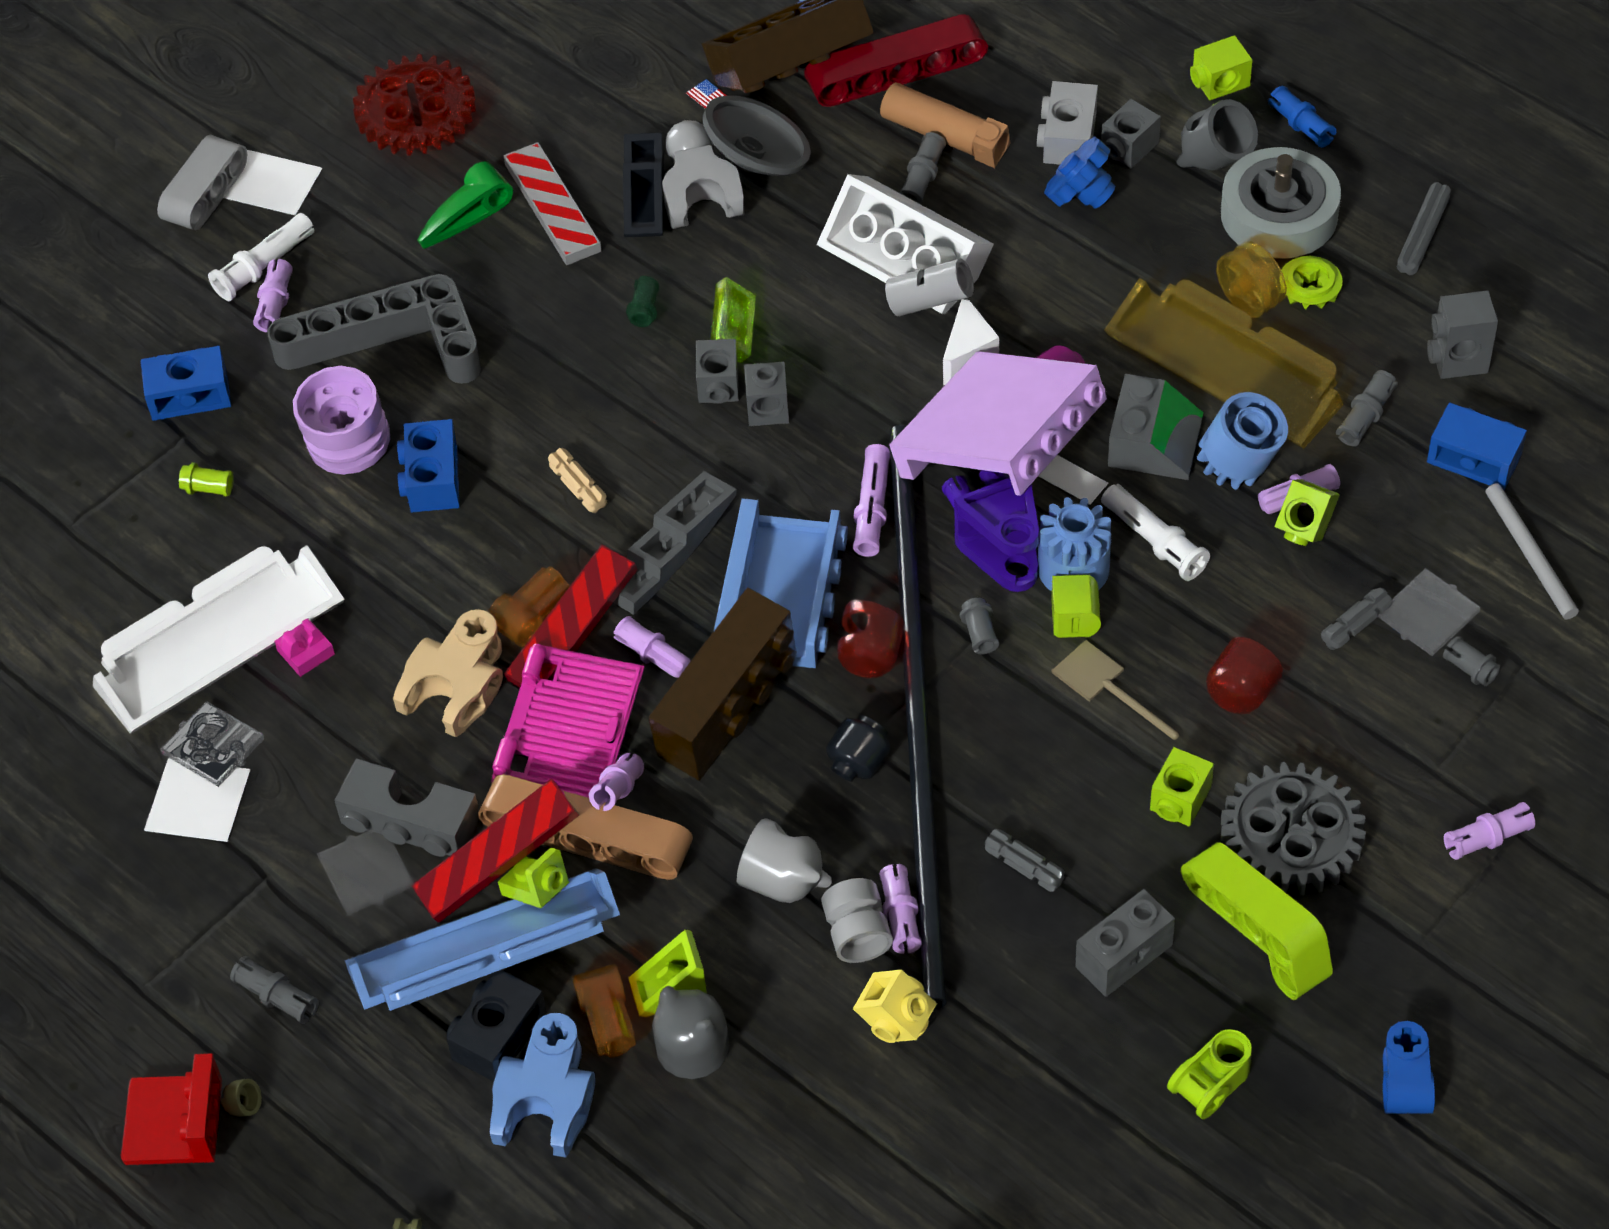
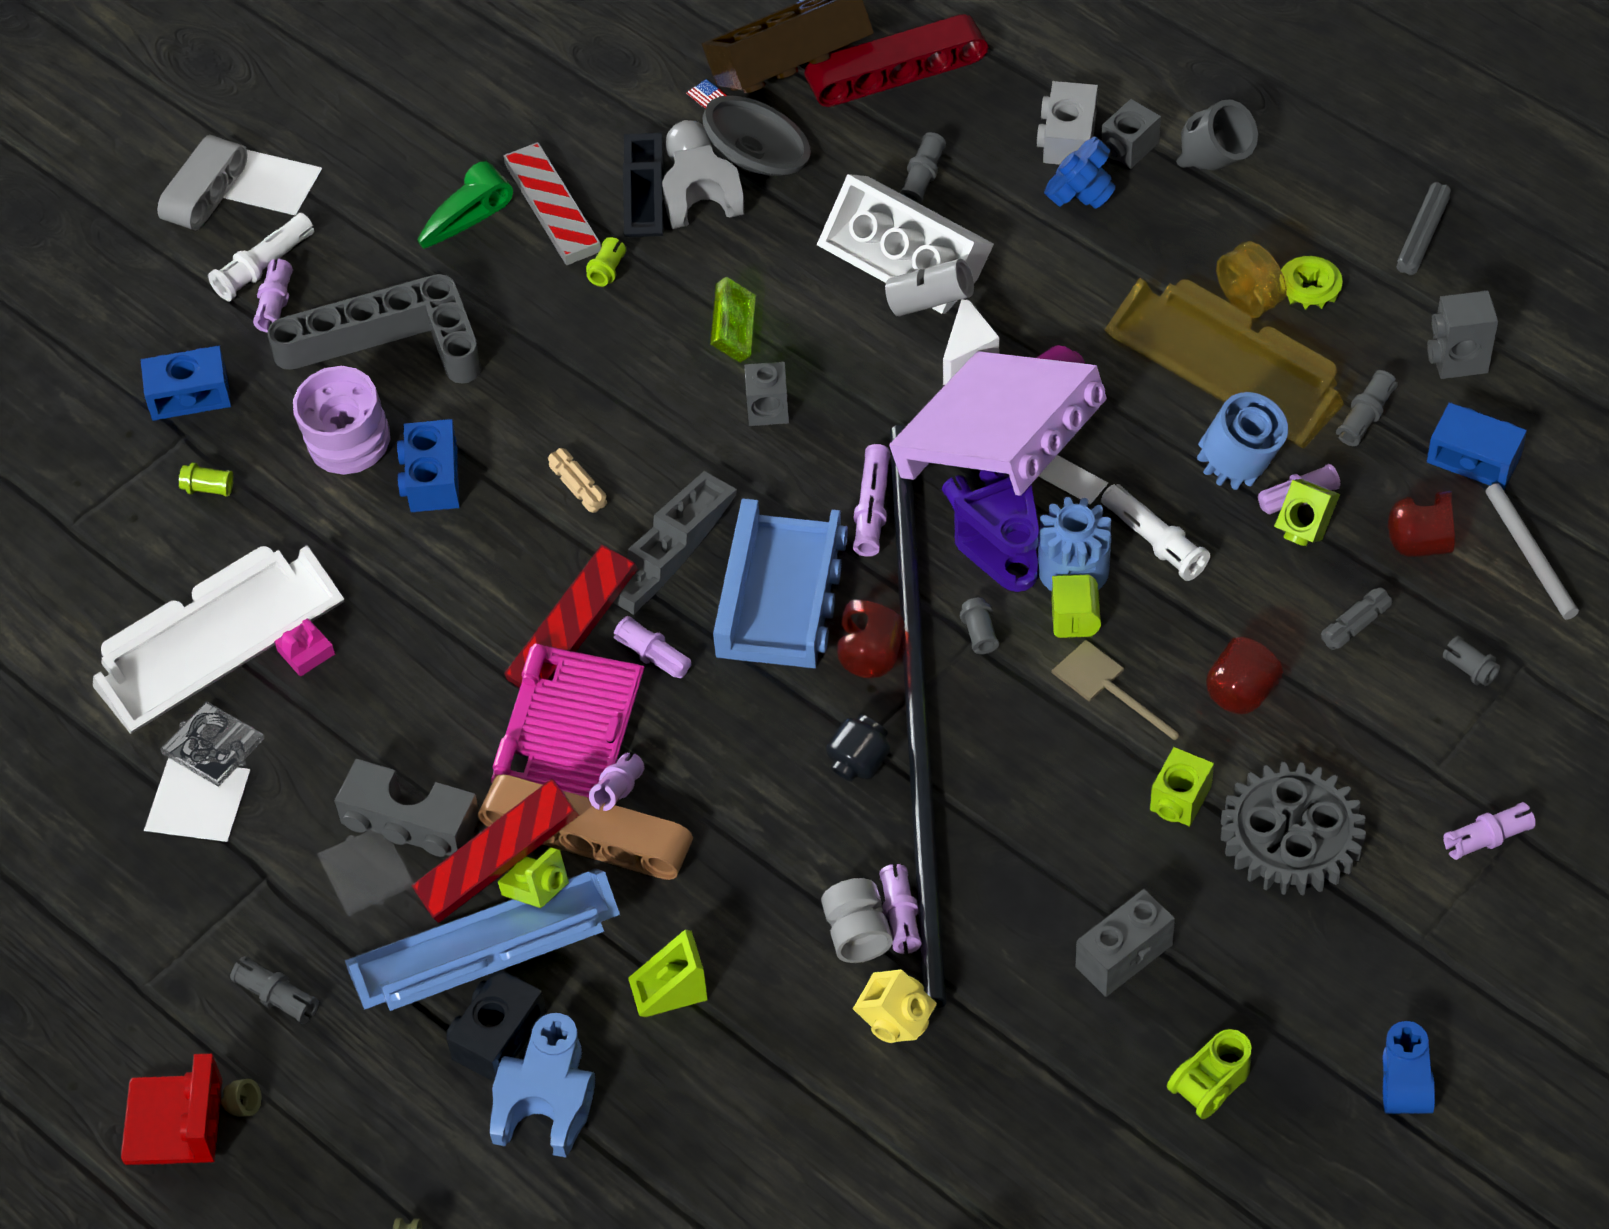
clear red gear [353,54,476,156] -> none
tan piece [393,609,503,737] -> none
clear orange piece [488,566,569,647] -> none
clear orange piece [572,963,636,1058] -> none
clear green pin [626,276,660,327] -> none
dark brown brick [648,587,797,781] -> none
dark grey piece [652,985,729,1079] -> none
dark grey brick [696,339,739,403] -> none
light grey piece [737,818,832,903] -> none
medium nougat piece [880,82,1011,168] -> none
dark grey axle [985,829,1065,892] -> none
dark grey slope [1108,374,1203,480] -> none
lime beam [1181,842,1333,1000] -> none
lime brick [1190,35,1252,100] -> none
wheel [1221,147,1341,258] -> none
blue pin [1268,86,1336,148] -> none
clear piece [1378,568,1480,656] -> none
none -> lime pin [586,237,626,287]
none -> clear red helmet [1388,491,1455,557]

